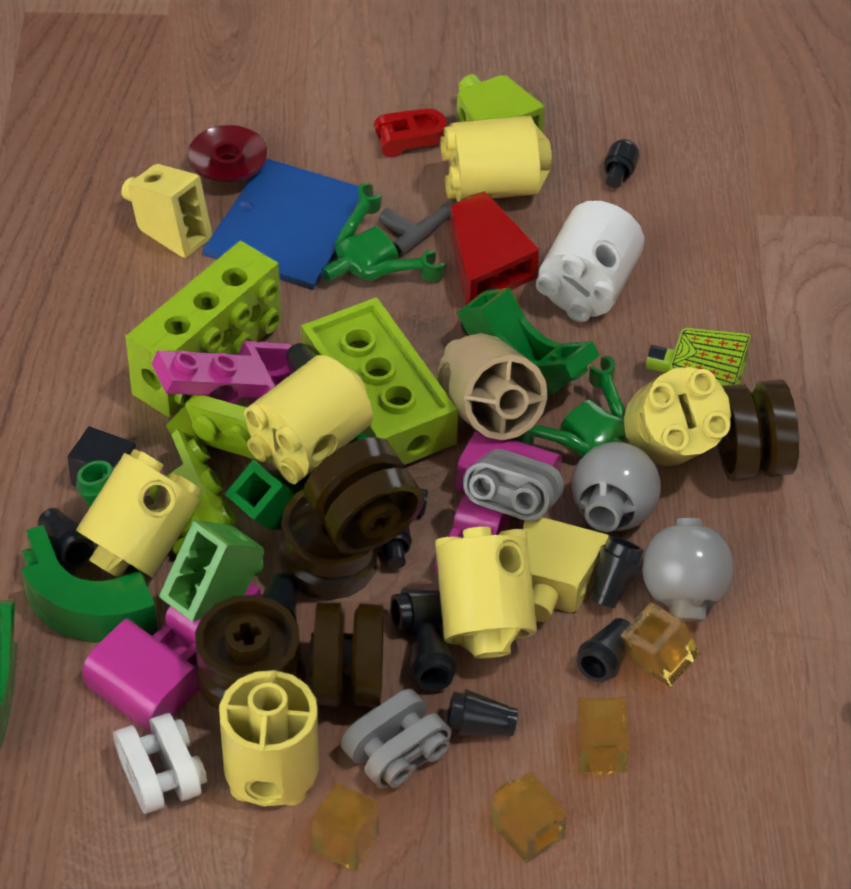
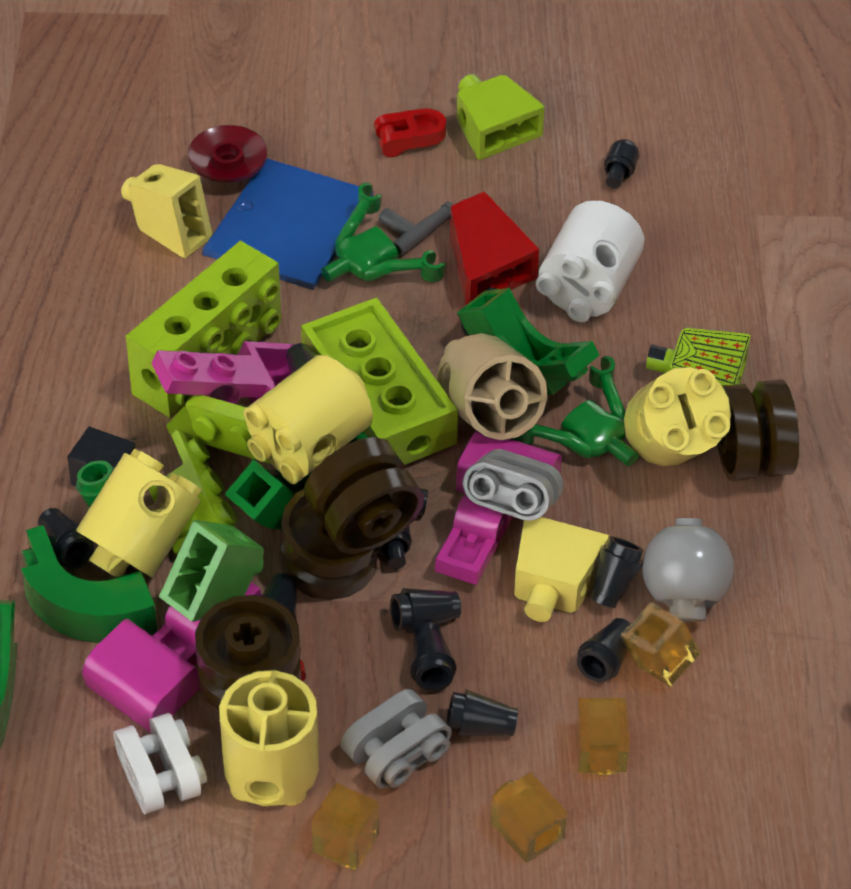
dark brown wheel [310,602,384,708] -> none
light yellow cylinder [435,527,537,658] -> none
light yellow cylinder [440,116,552,202] -> none
light grey brick [571,442,661,532] -> none

